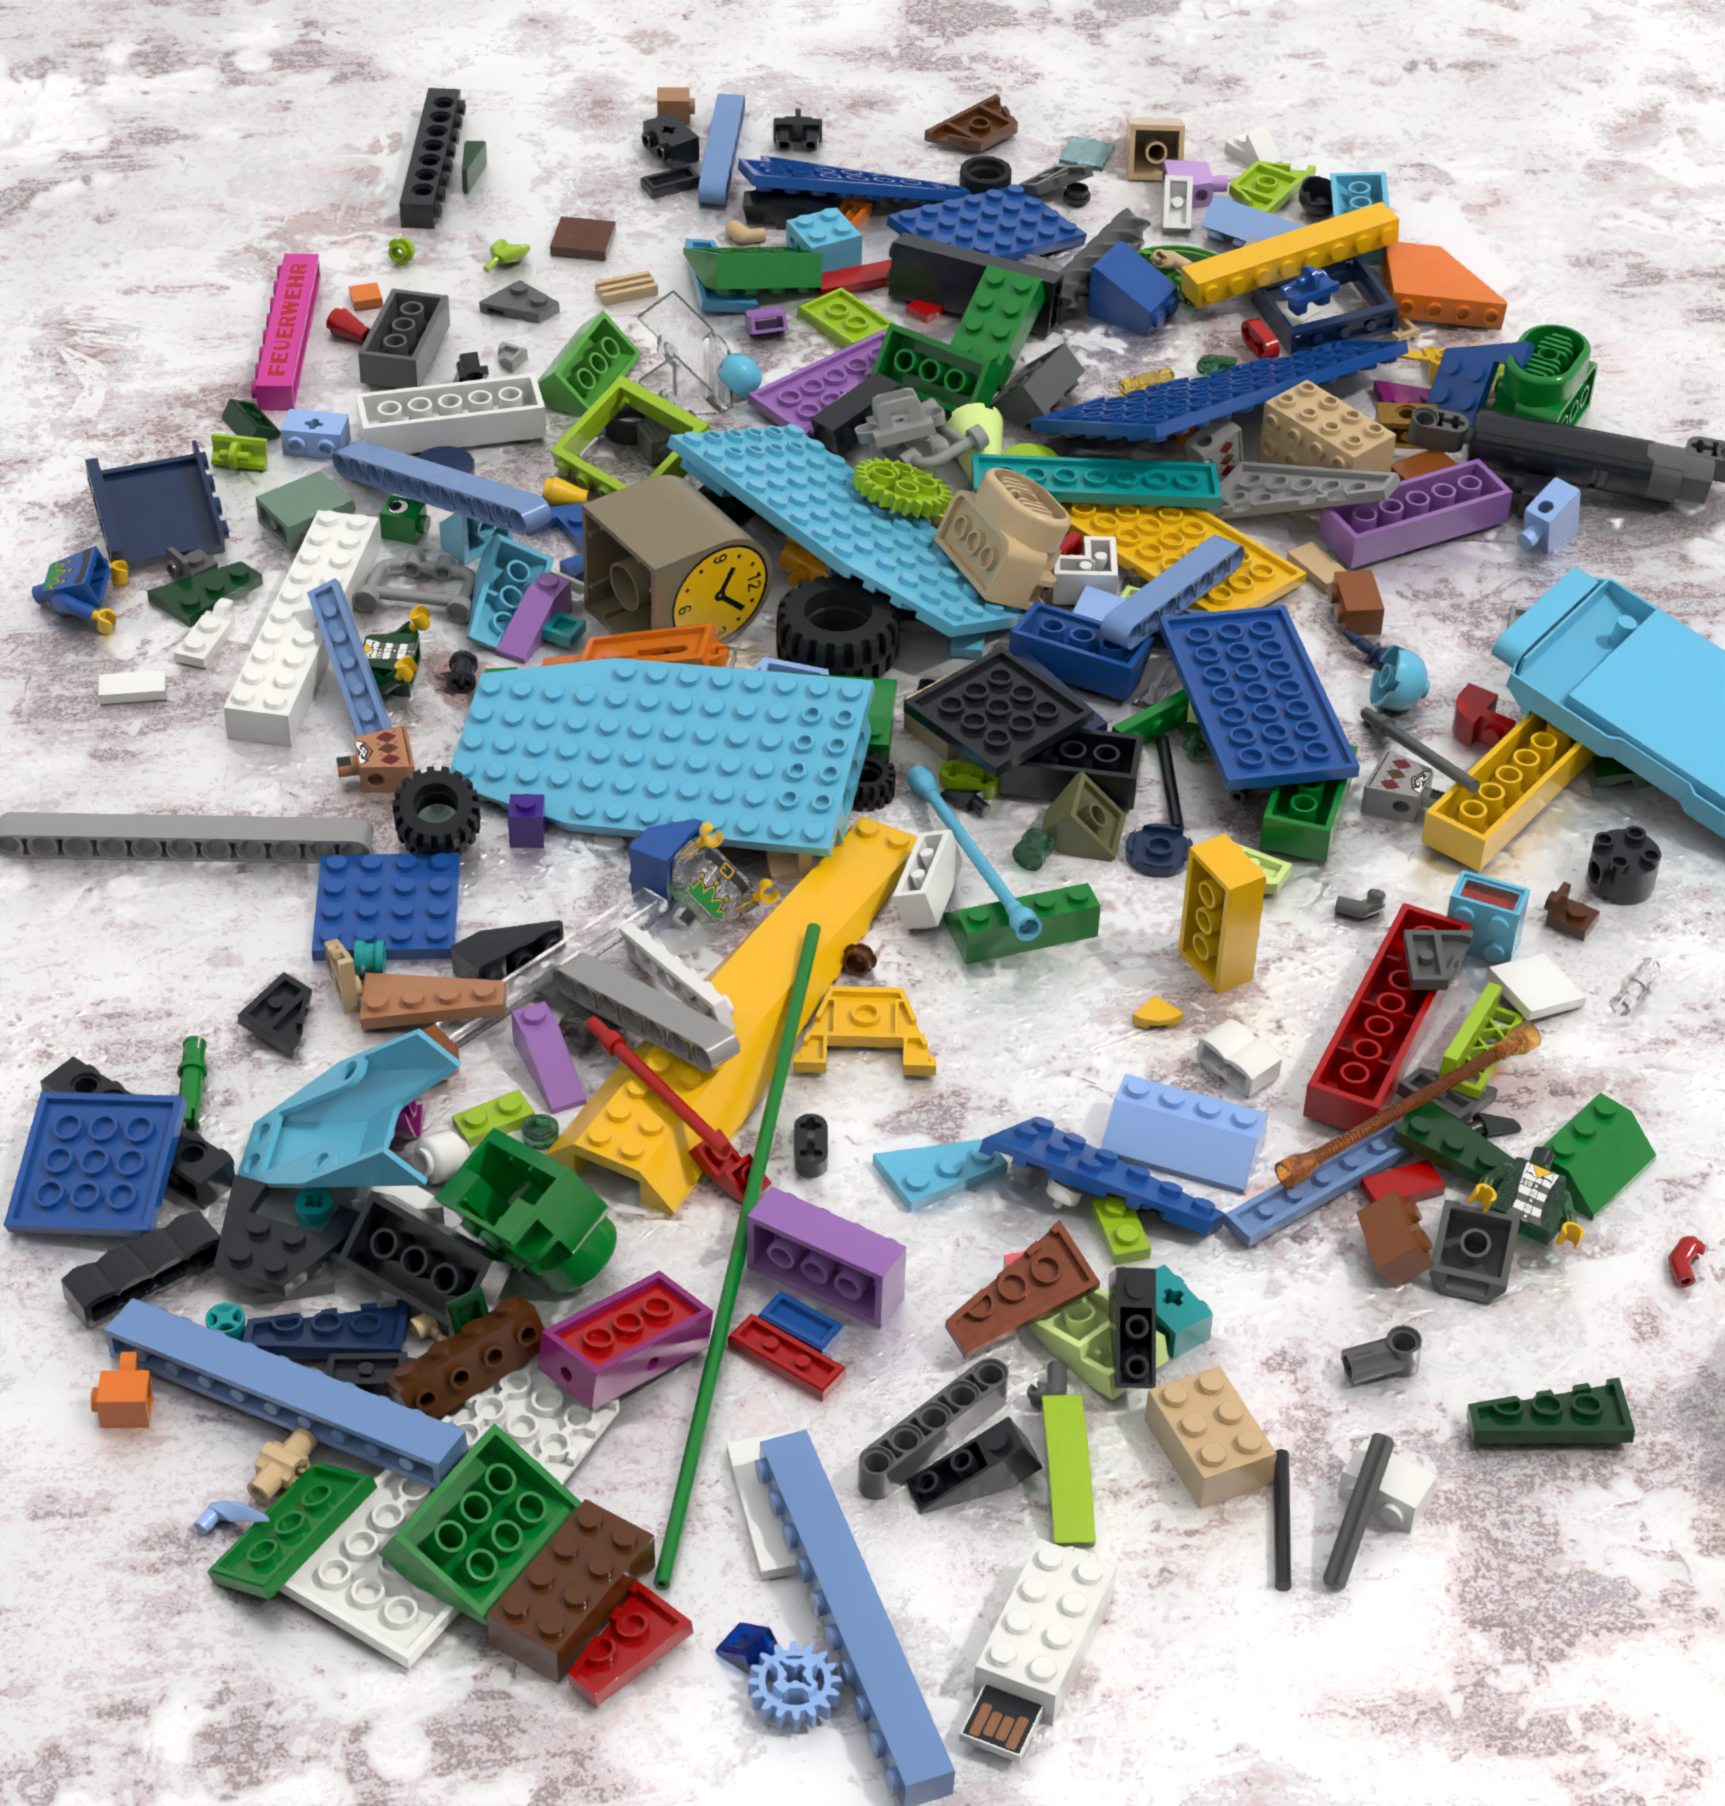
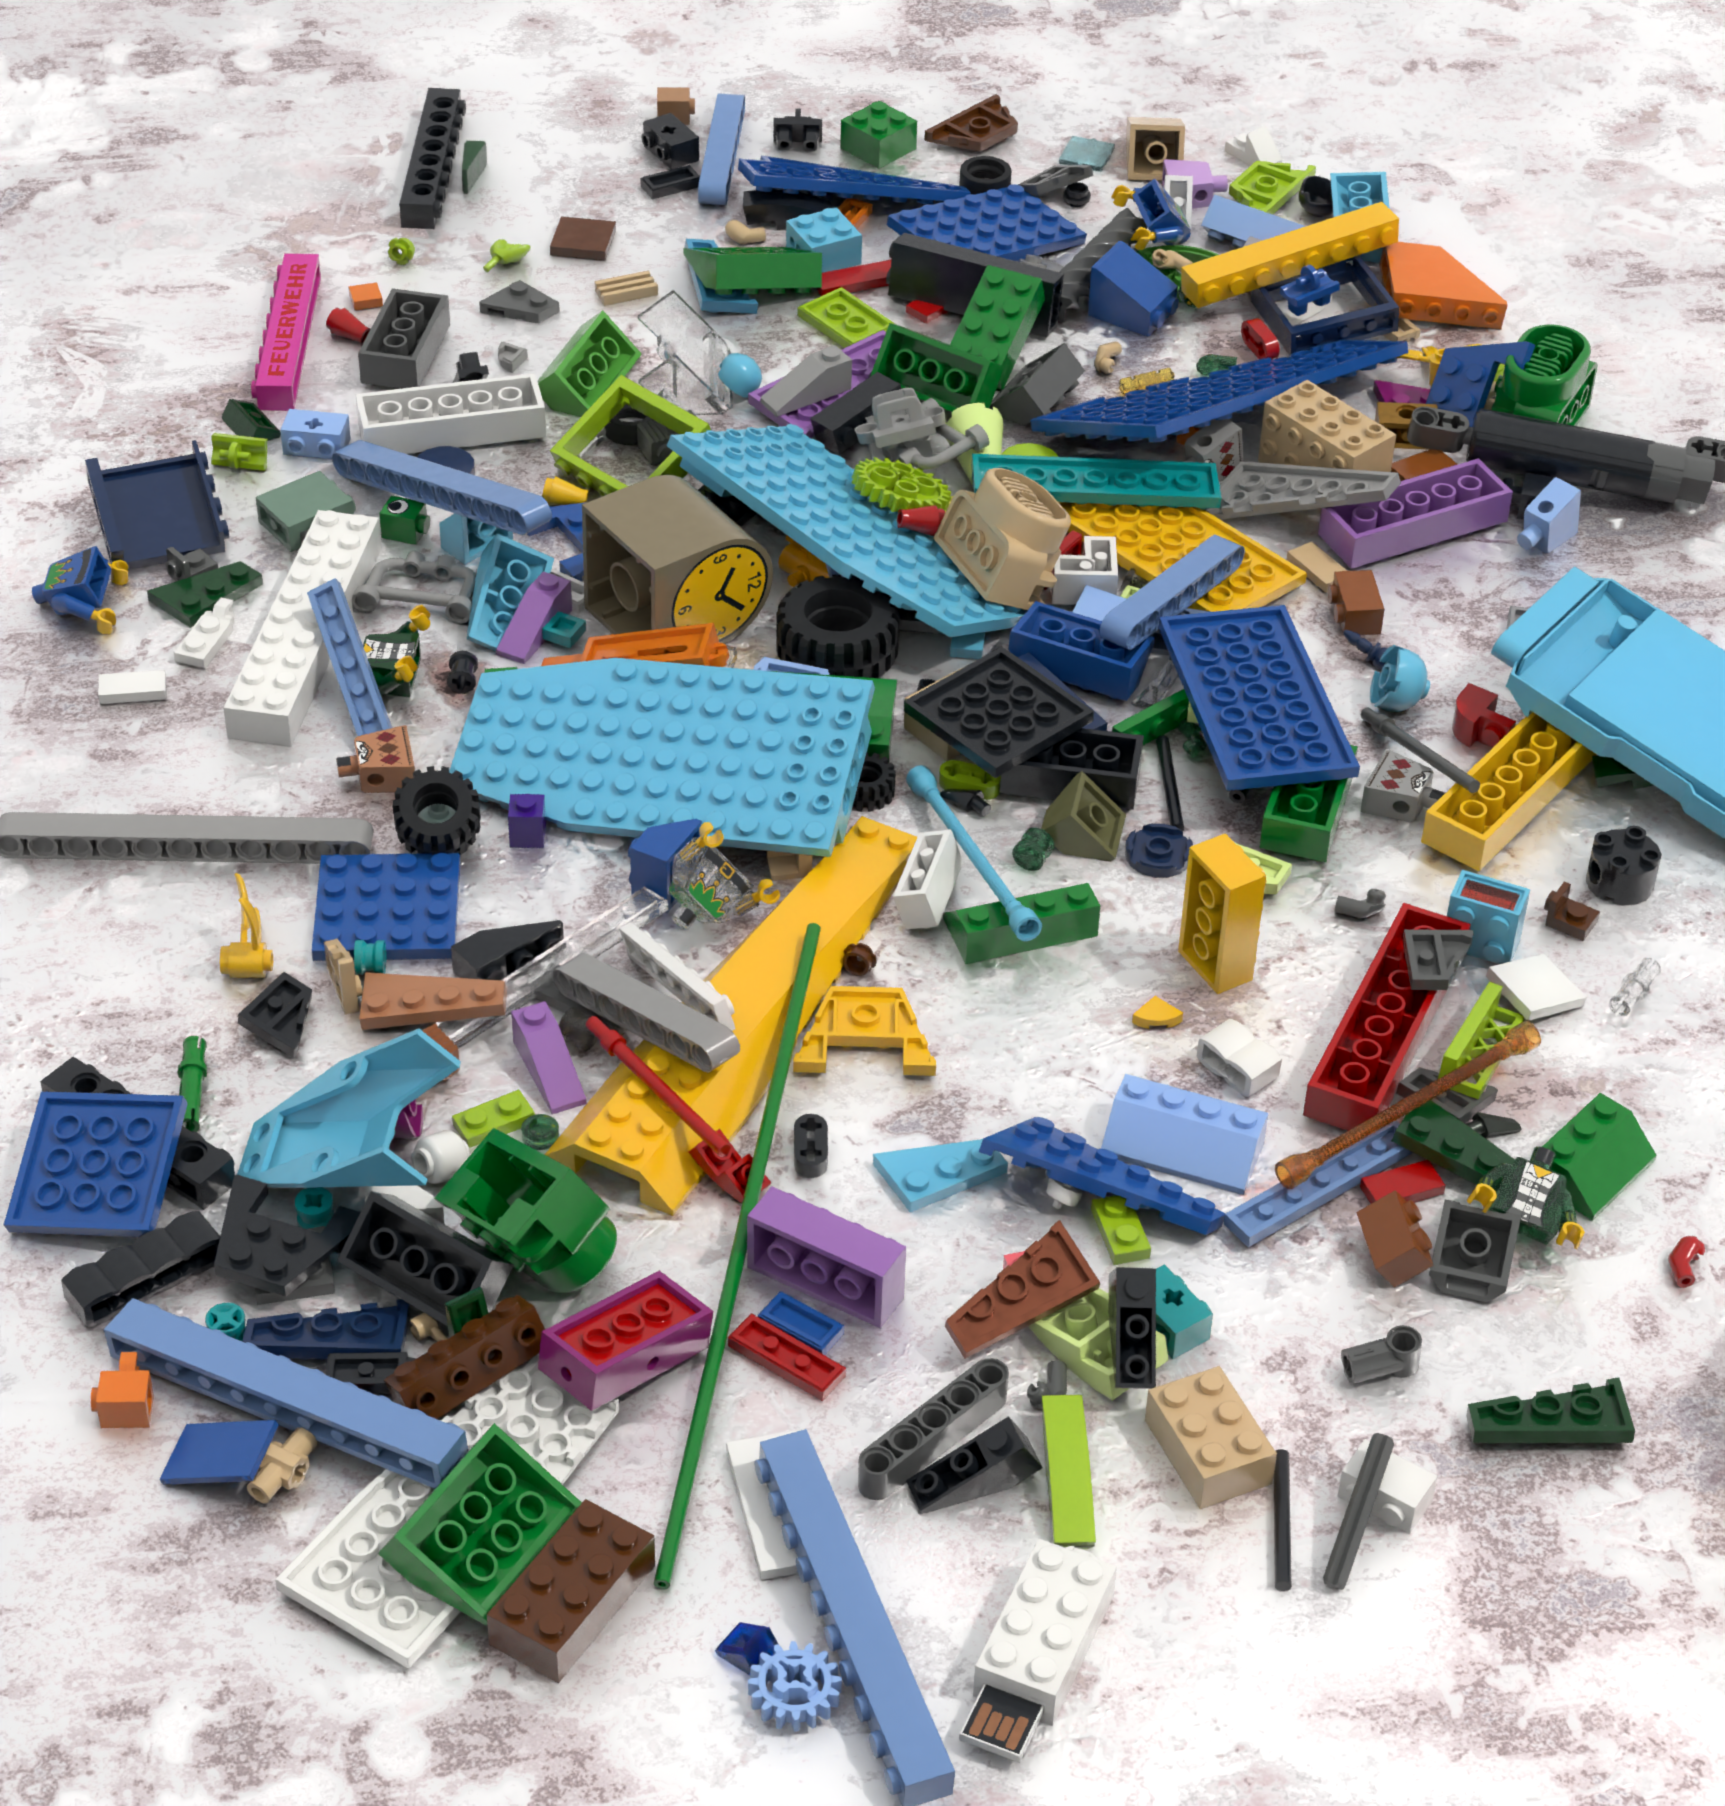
light blue bar [194,1500,269,1535] -> none
green tile [207,1462,377,1599] -> none
red wing [567,1580,694,1706] -> none
medium lavender piece [745,306,788,336] -> none
none -> blue piece [159,1420,279,1485]
none -> yellow plant [220,873,274,978]
none -> light grey slope [760,345,852,417]
none -> green brick [840,100,917,169]
none -> red cone [897,505,945,536]
none -> tan arm [1094,341,1122,374]
none -> blue torso [1111,178,1191,250]

